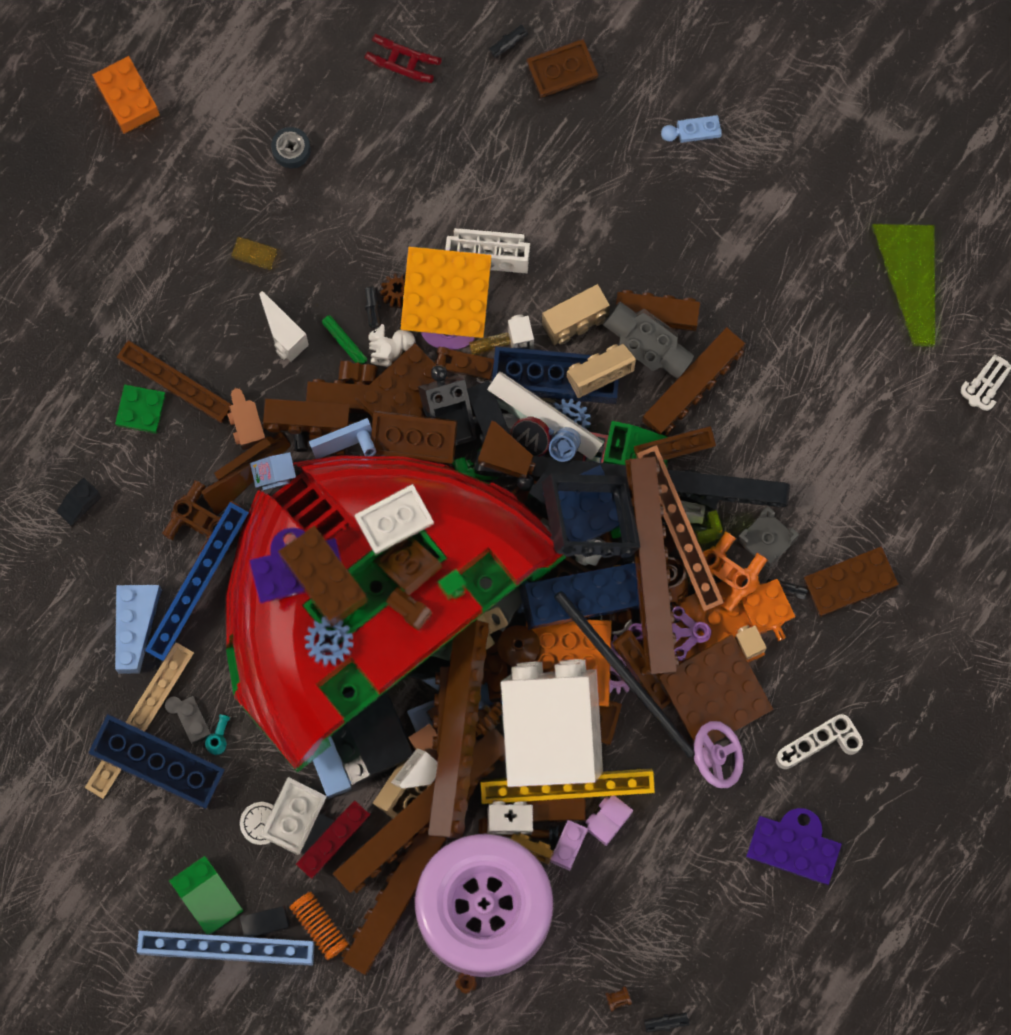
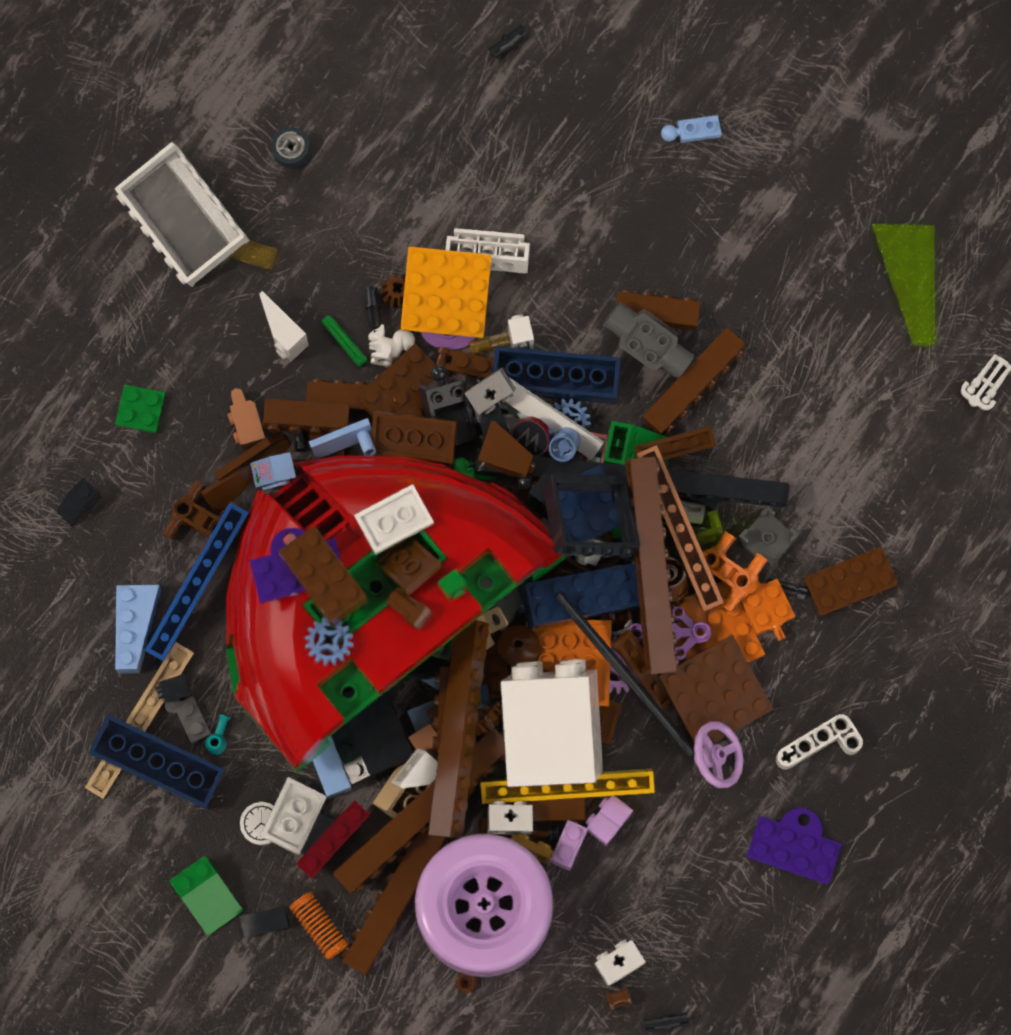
orange brick [92,56,159,134] -> none
reddish brown plate [117,340,232,424] -> none
light blue brick [137,931,315,966] -> none
reddish brown leg [338,361,378,385] -> none
dark red piece [364,33,441,83] -> none
reddish brown plate [526,39,598,98] -> none
tan brick [542,284,610,345] -> none
tan slope [567,344,636,398] -> none
tan brick [735,625,767,660] -> none
none -> clear window [115,142,249,286]
none -> black brick [155,674,190,703]
none -> light grey brick [465,368,516,414]
none -> white brick [594,940,646,987]

